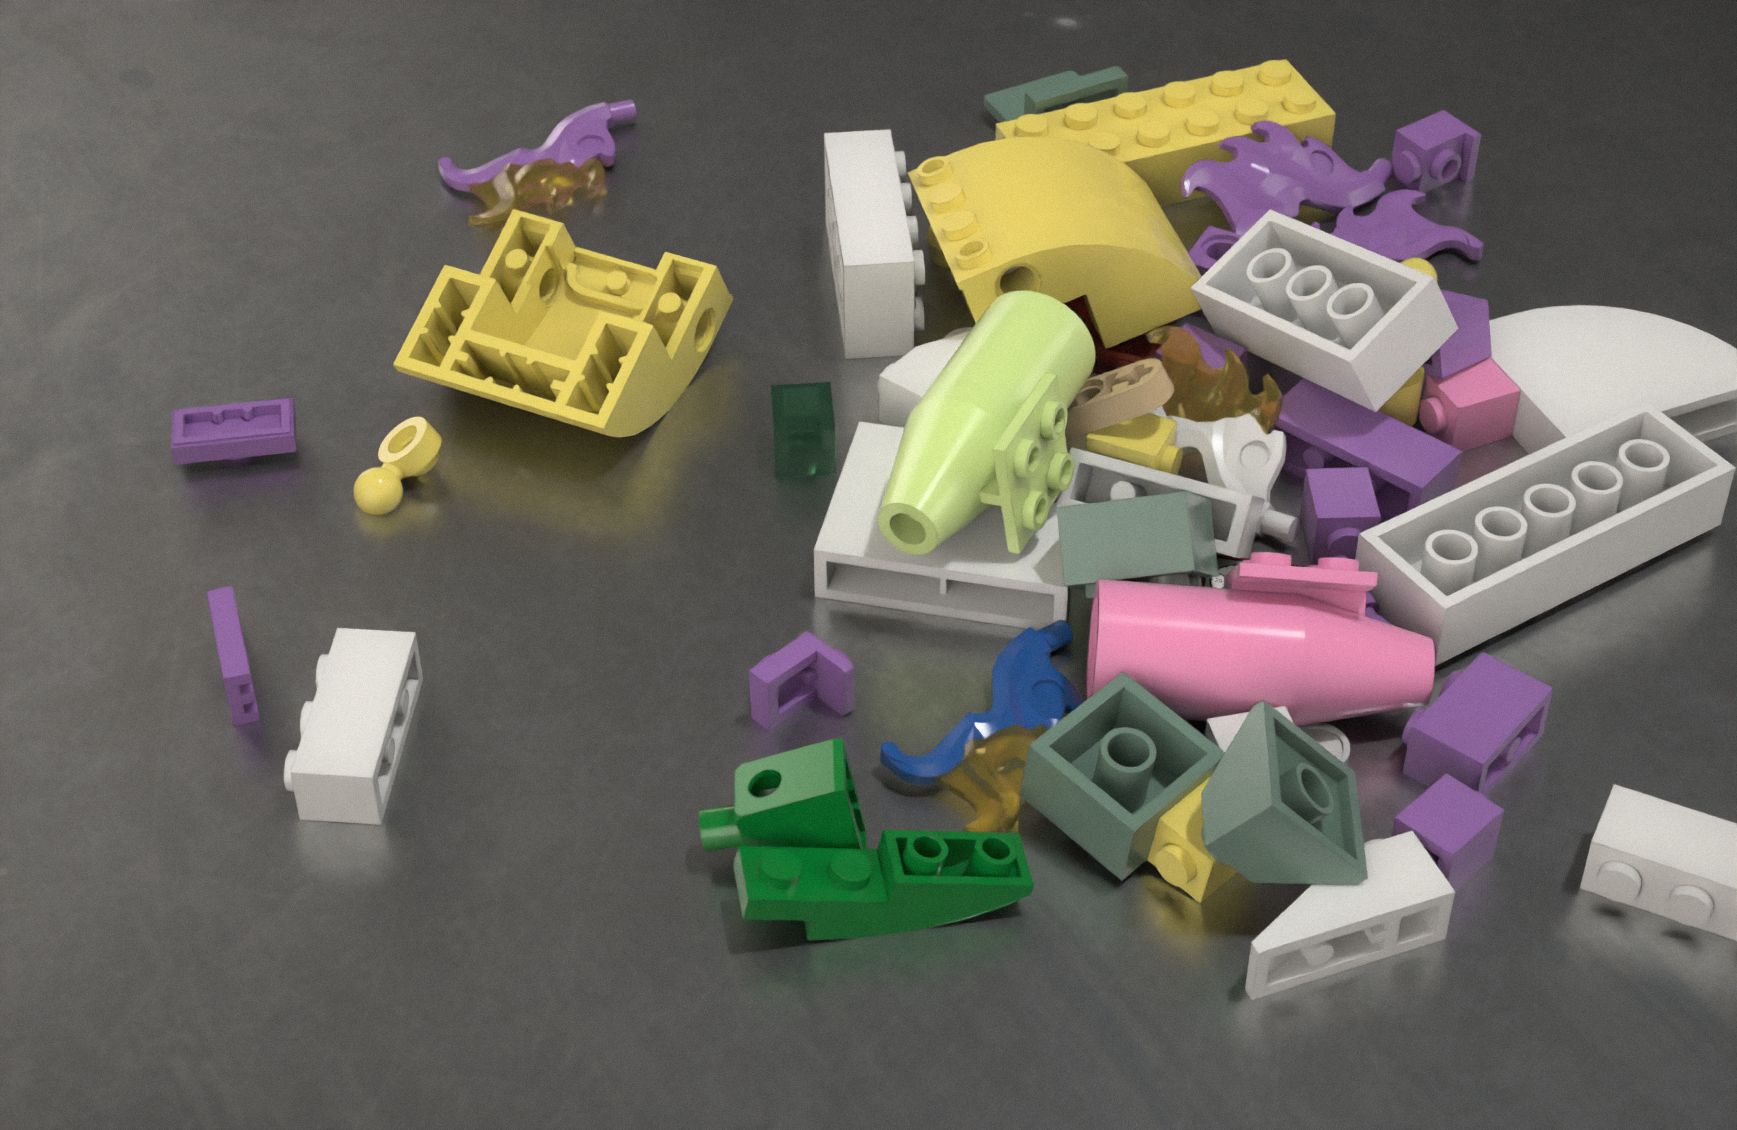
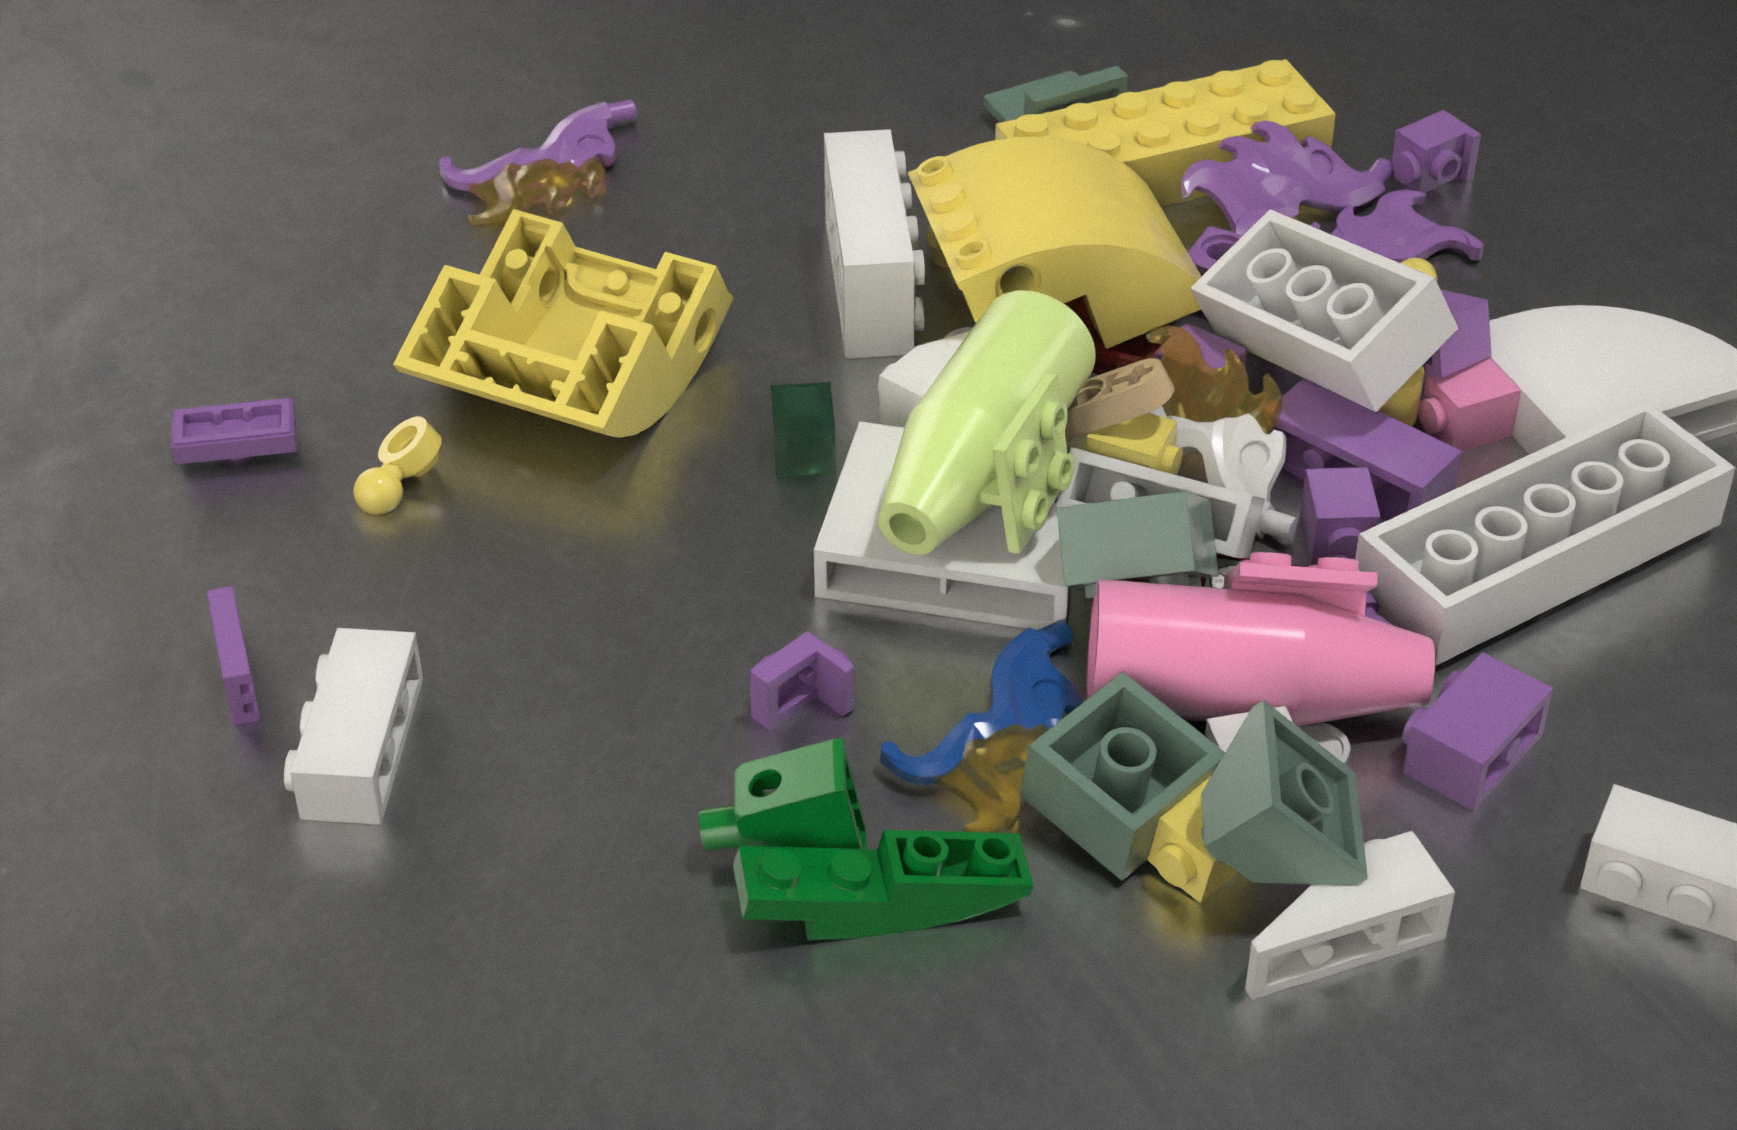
medium lavender brick [1391,773,1504,891] -> none

